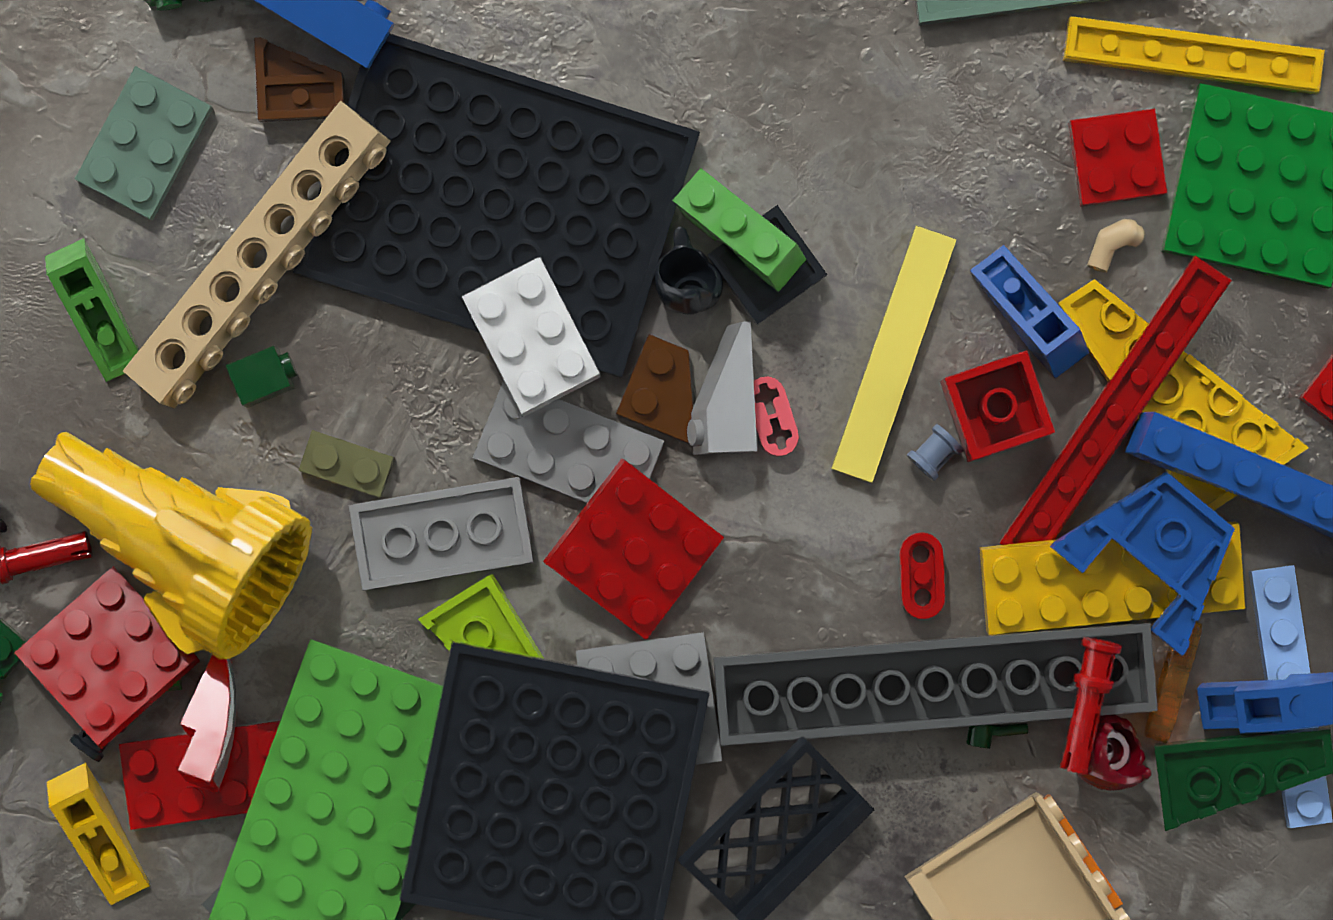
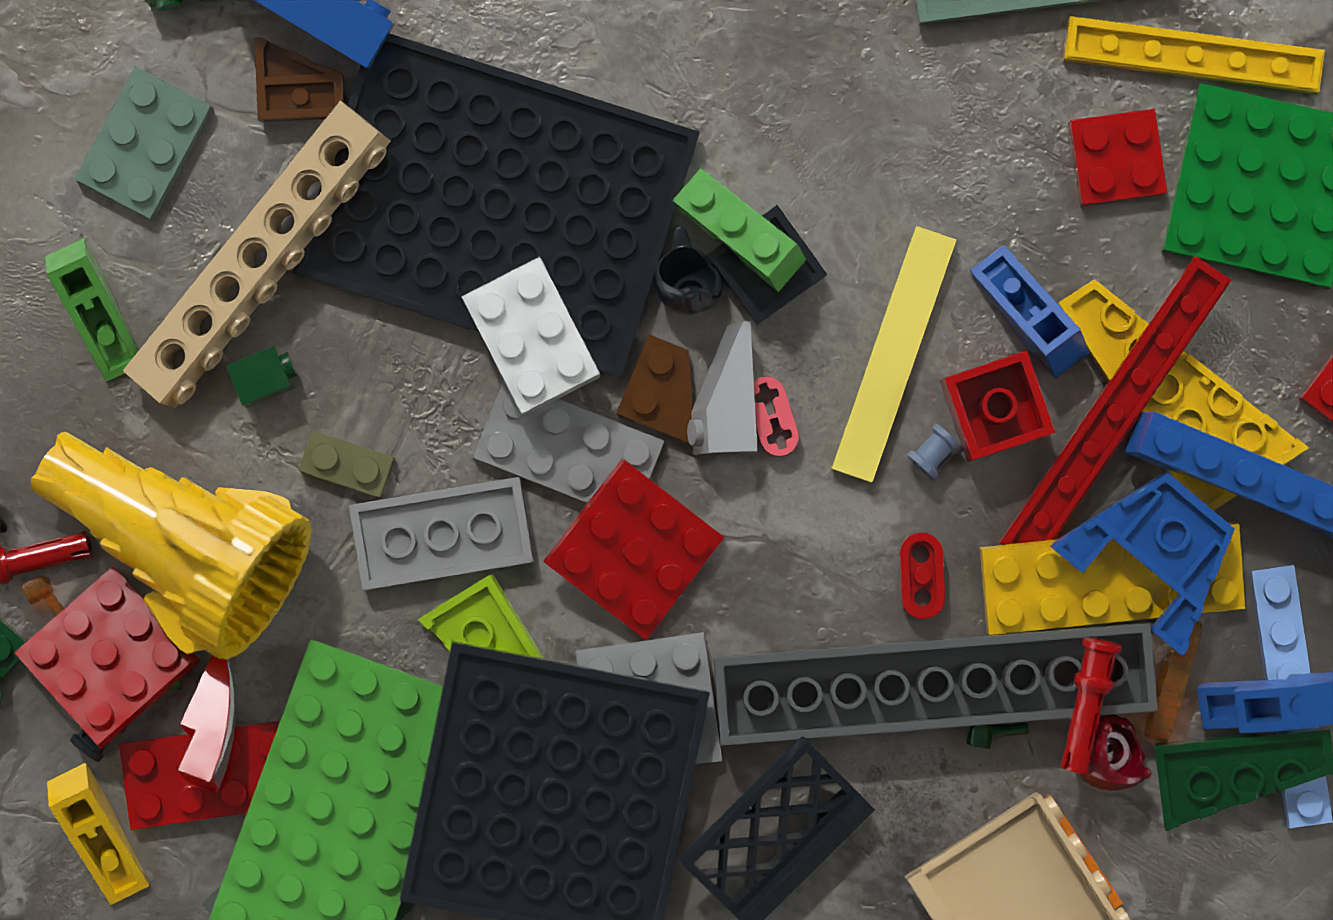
tan arm [1087,219,1145,273] -> none
none -> clear orange hand [22,576,65,615]

